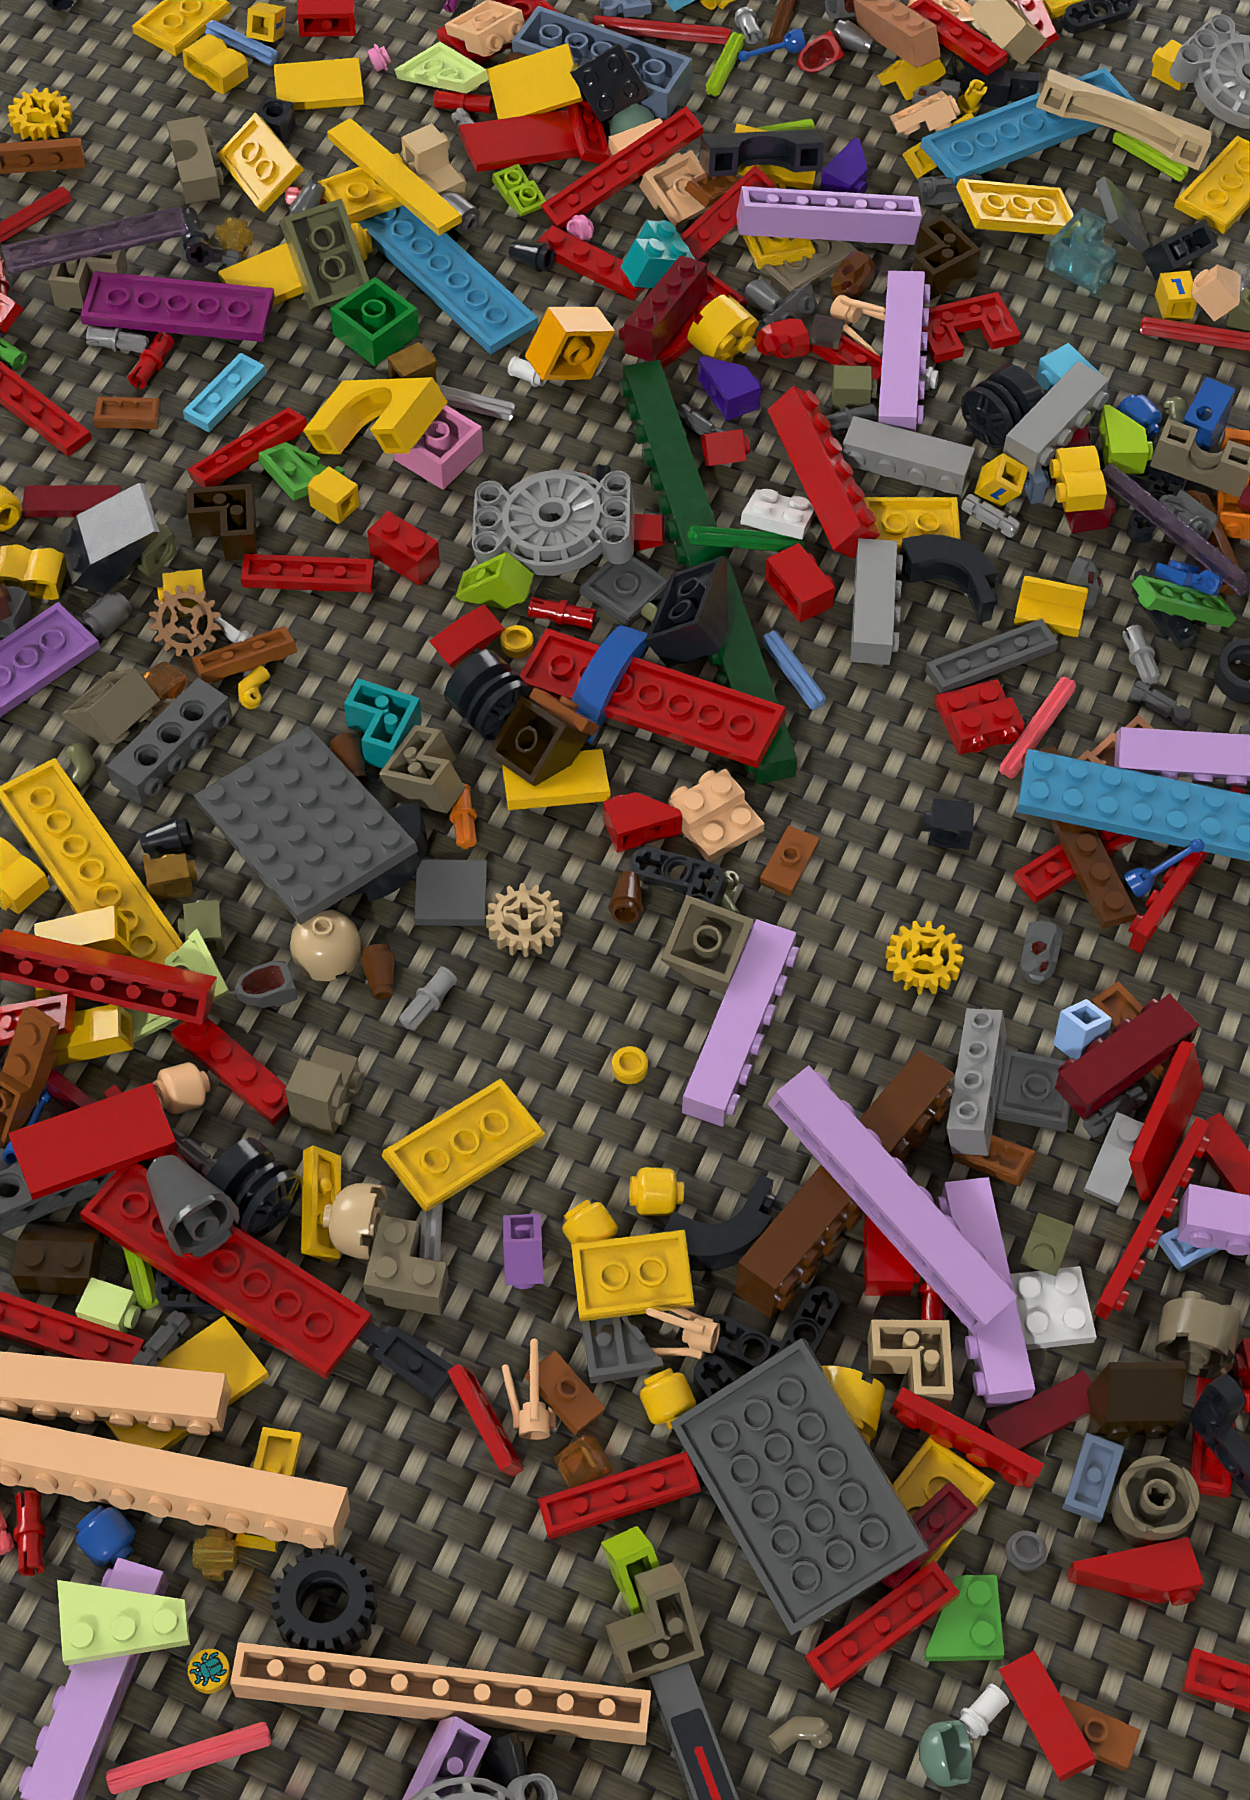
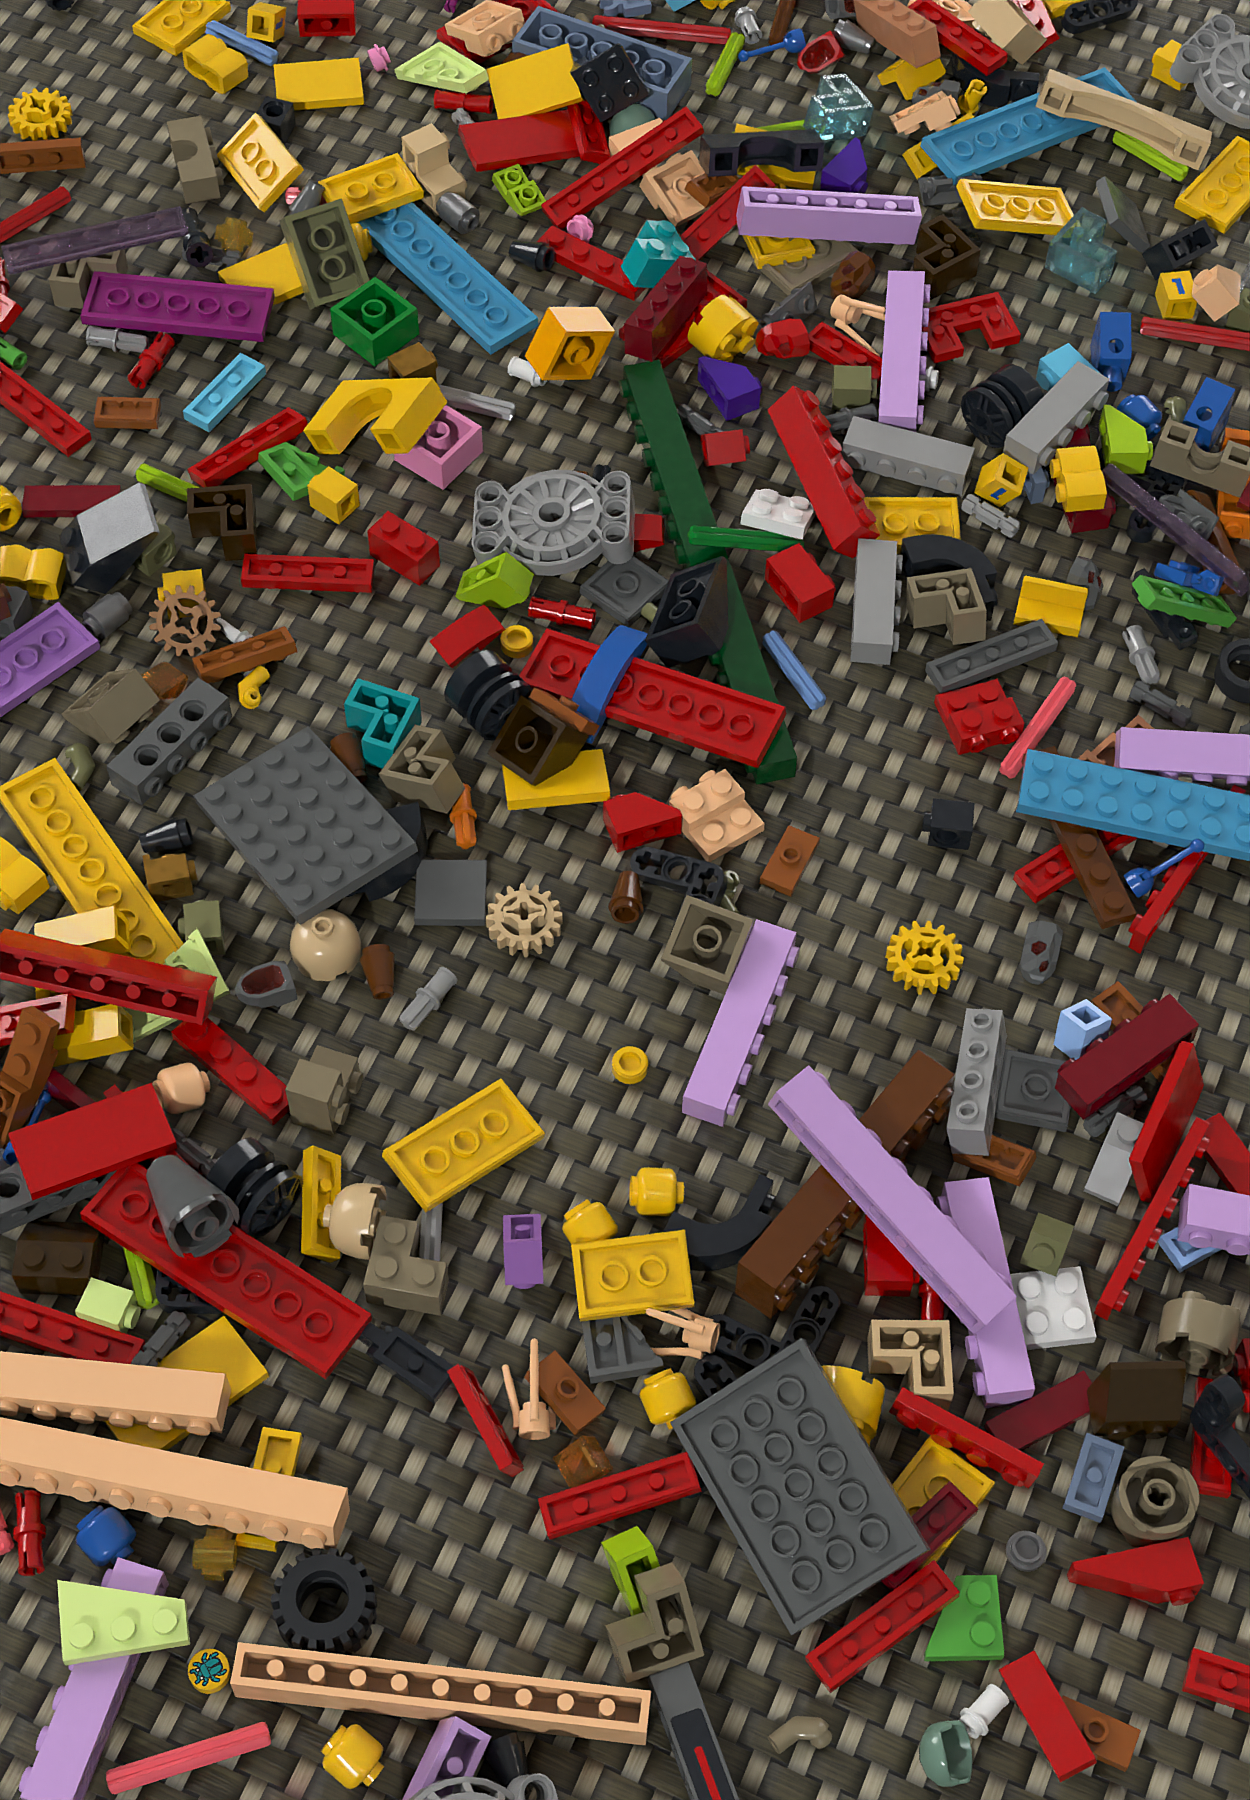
yellow tile [327,118,462,236] -> none
dark grey cone [744,279,786,313] -> none
clear smoke tile [809,314,845,349] -> none
none -> lime axle [135,463,199,502]
none -> yellow head [321,1724,384,1789]
none -> clear light blue brick [803,73,874,143]
none -> dark tan brick [907,568,987,645]
none -> blue torso [1090,312,1132,392]

